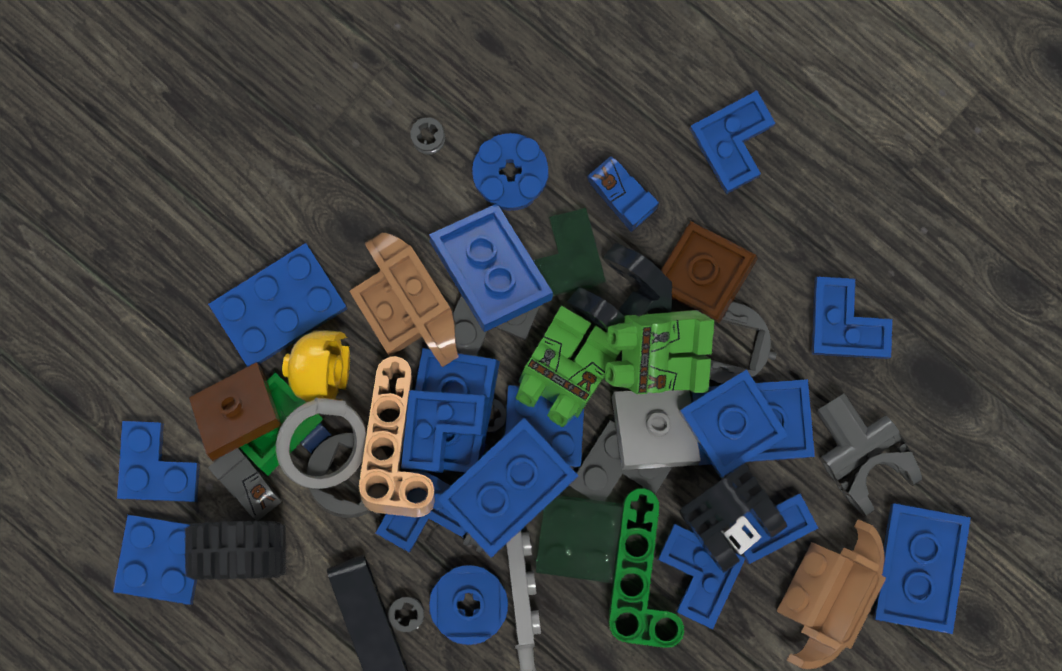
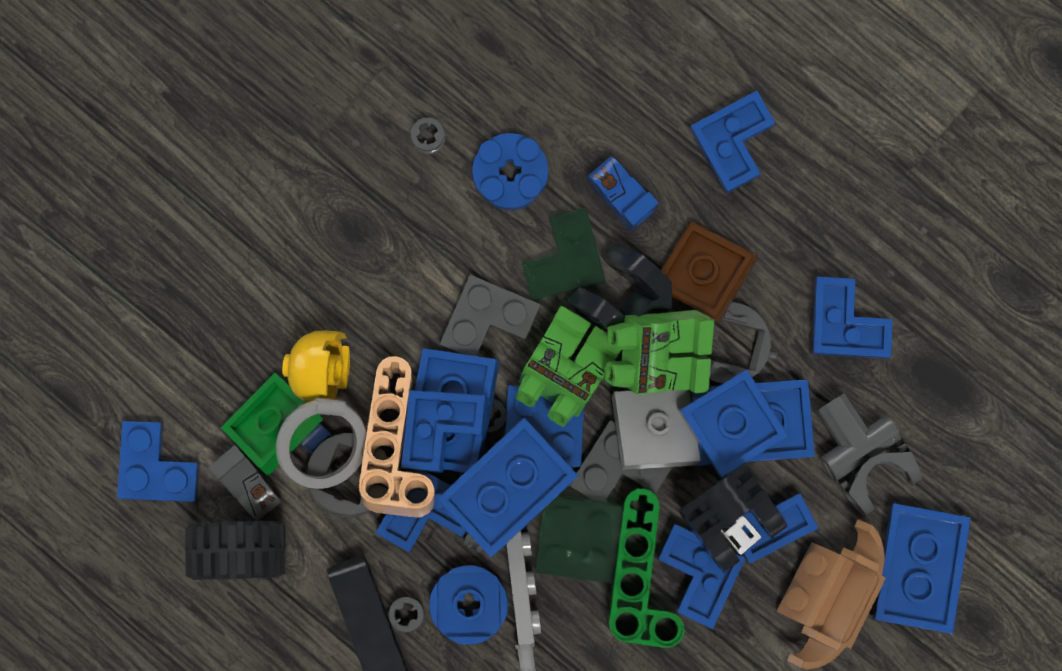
blue plate [113,515,197,605] -> none
reddish brown plate [189,362,282,461] -> none
blue plate [208,243,348,367] -> none
medium nougat plate [349,233,459,367] -> none
blue plate [429,204,553,332] -> none

